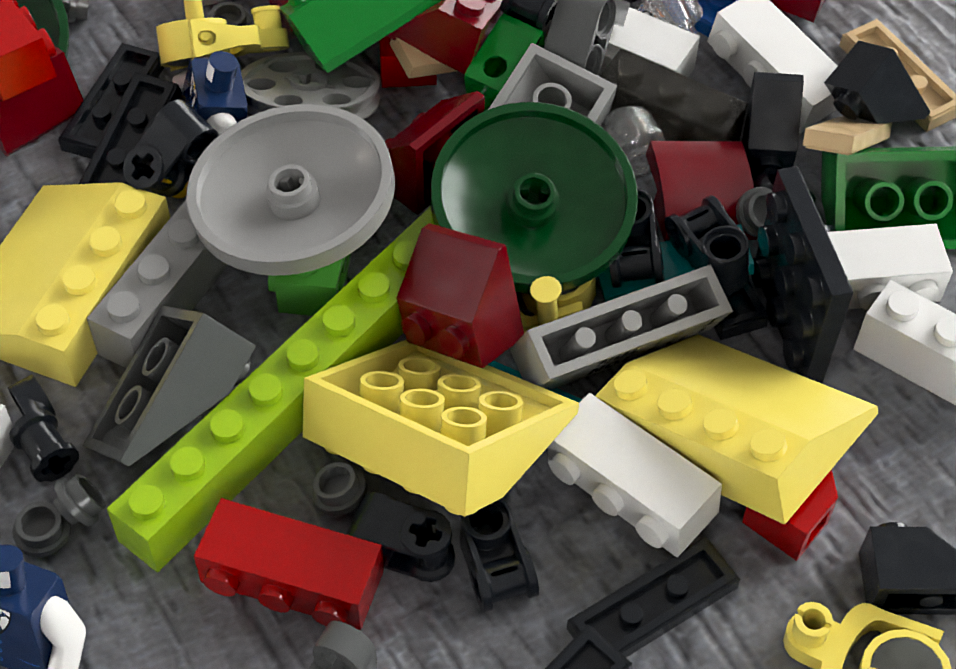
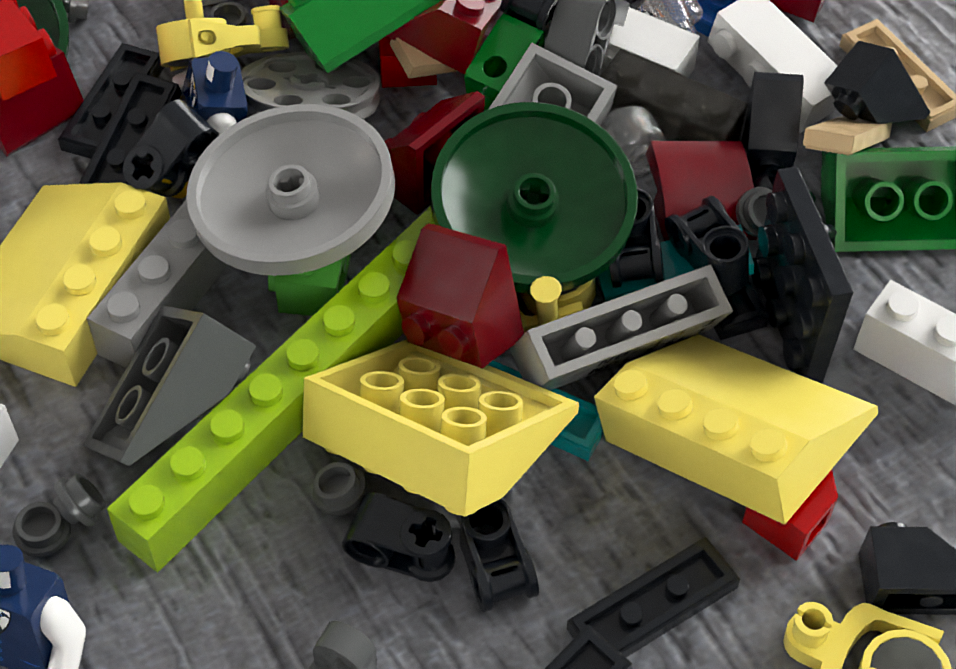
black connector [8,374,79,482] -> none
red brick [194,498,384,630] -> none
white brick [547,393,722,558] -> none
white brick [827,224,953,310] -> none

